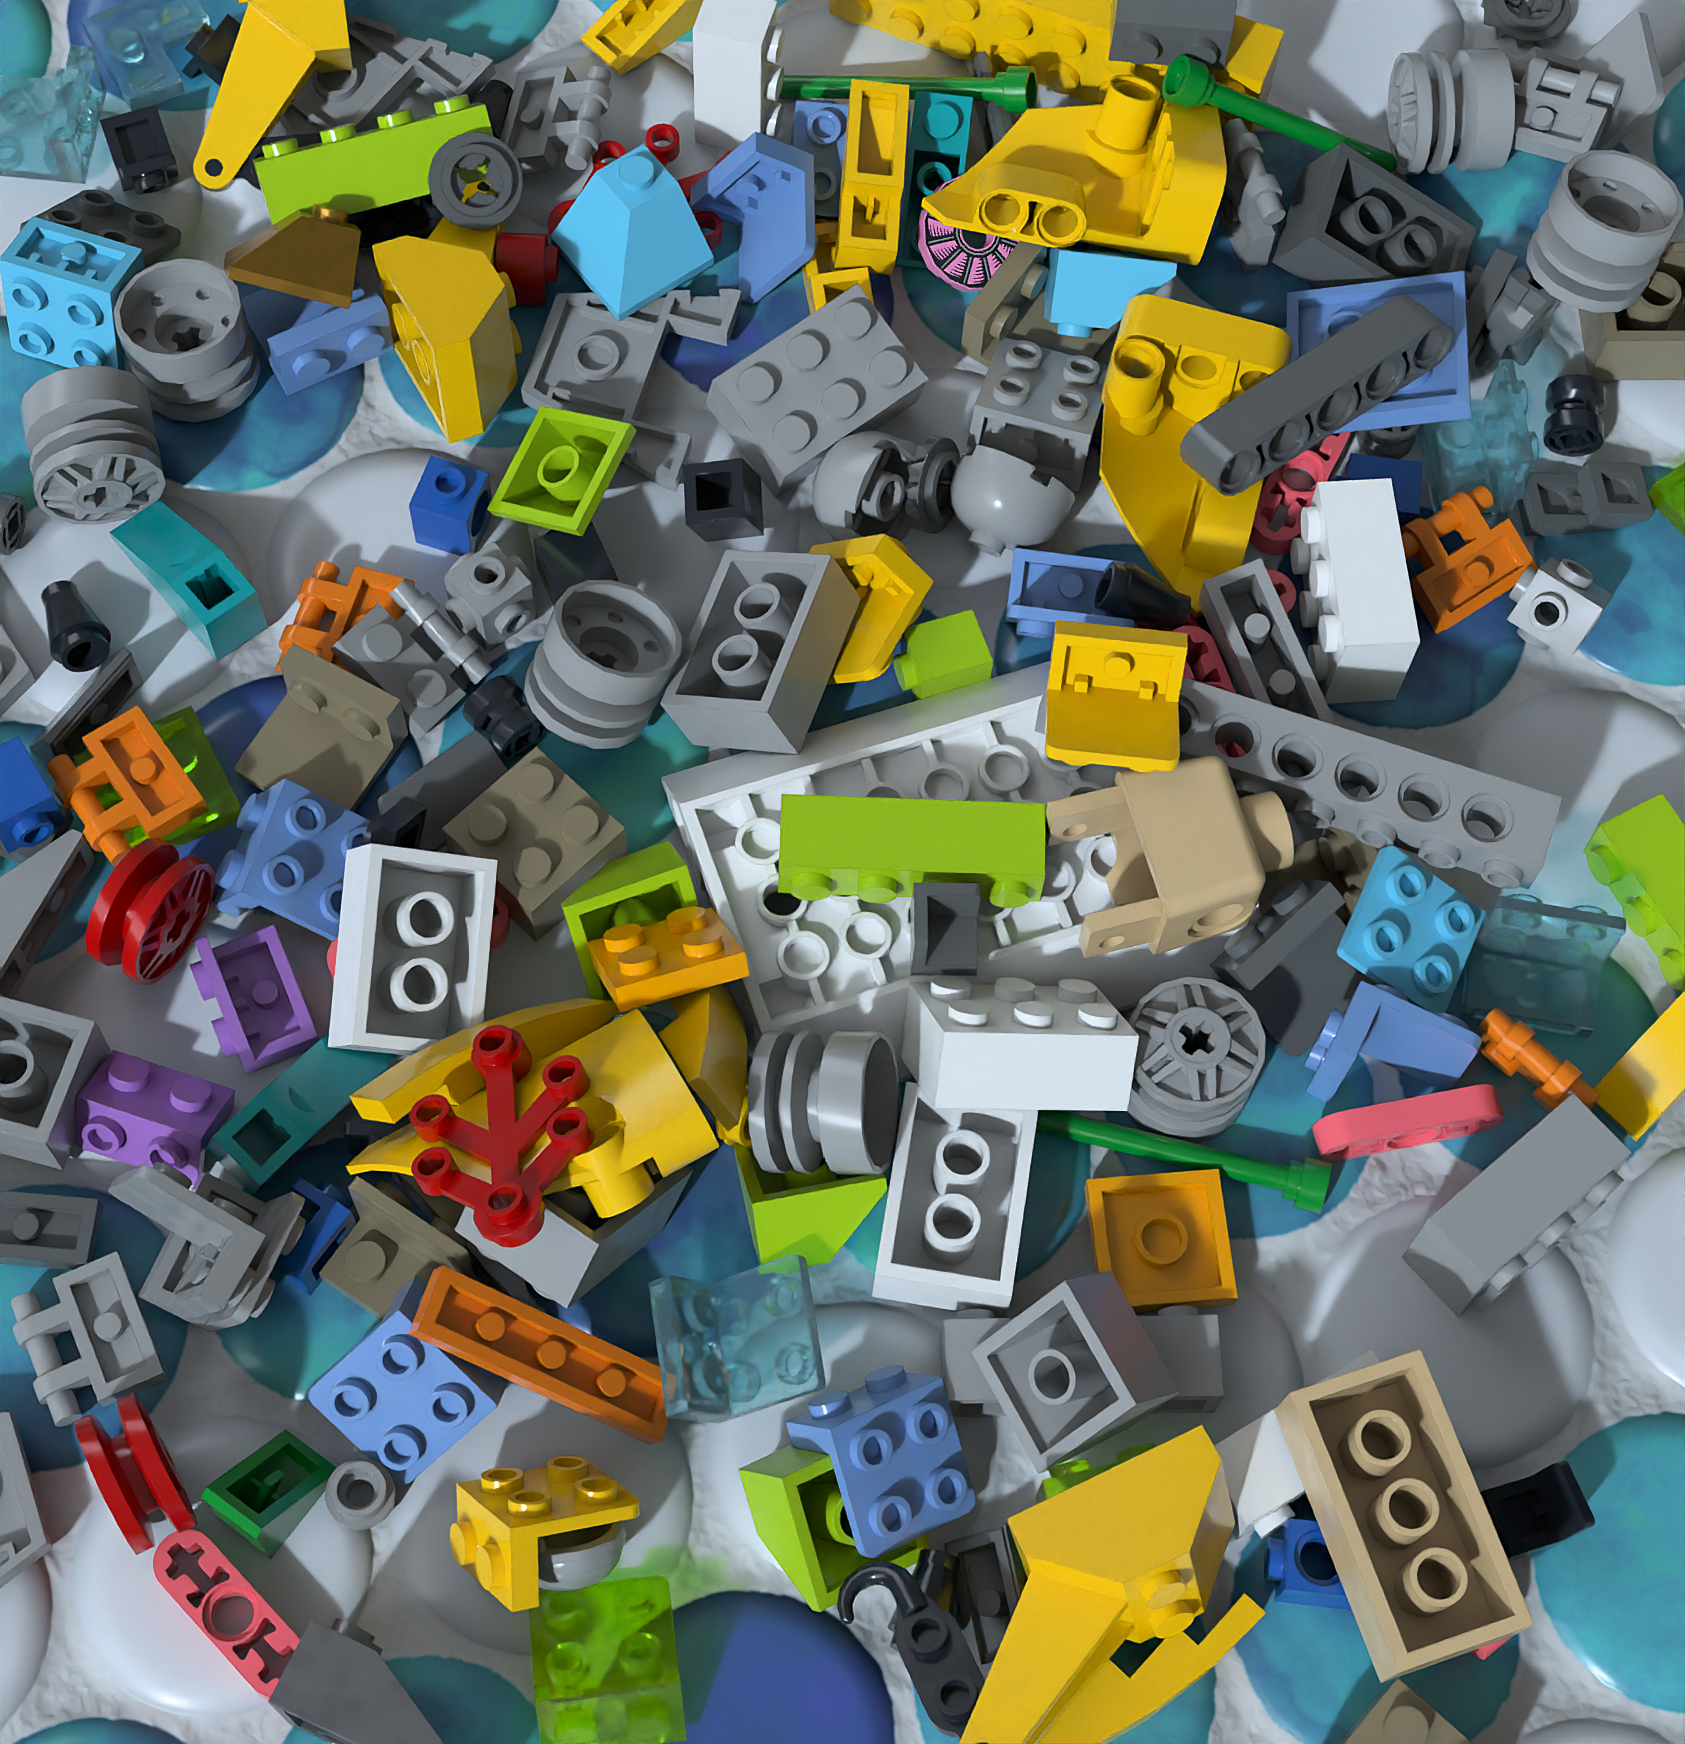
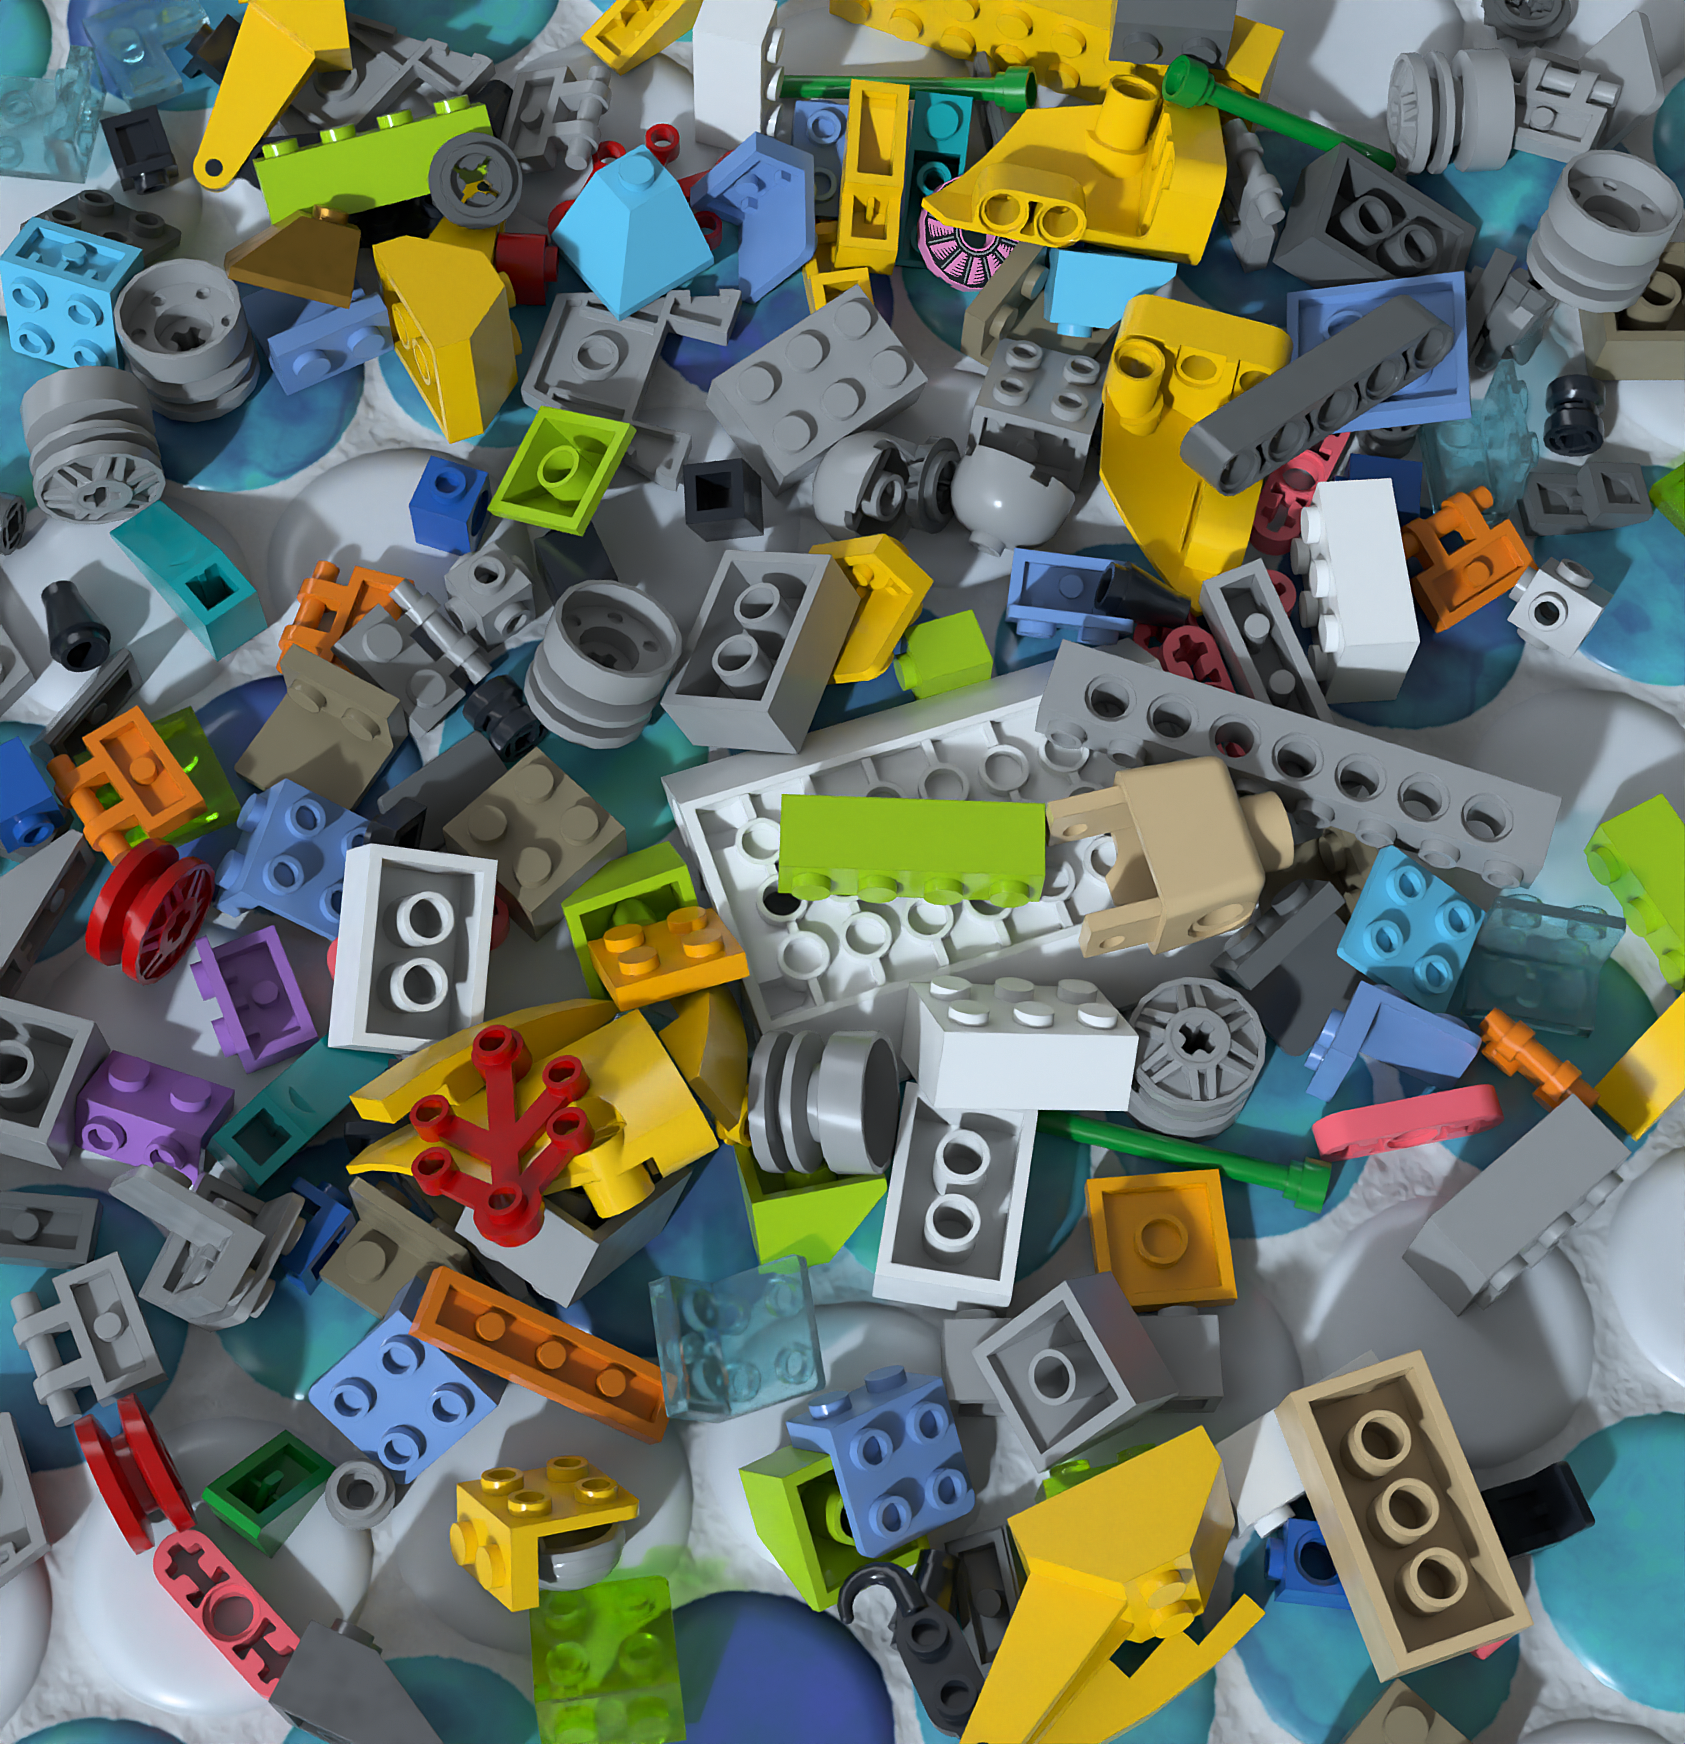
dark grey panel [910,883,981,976] -> none
yellow bracket [1045,620,1188,773] -> none

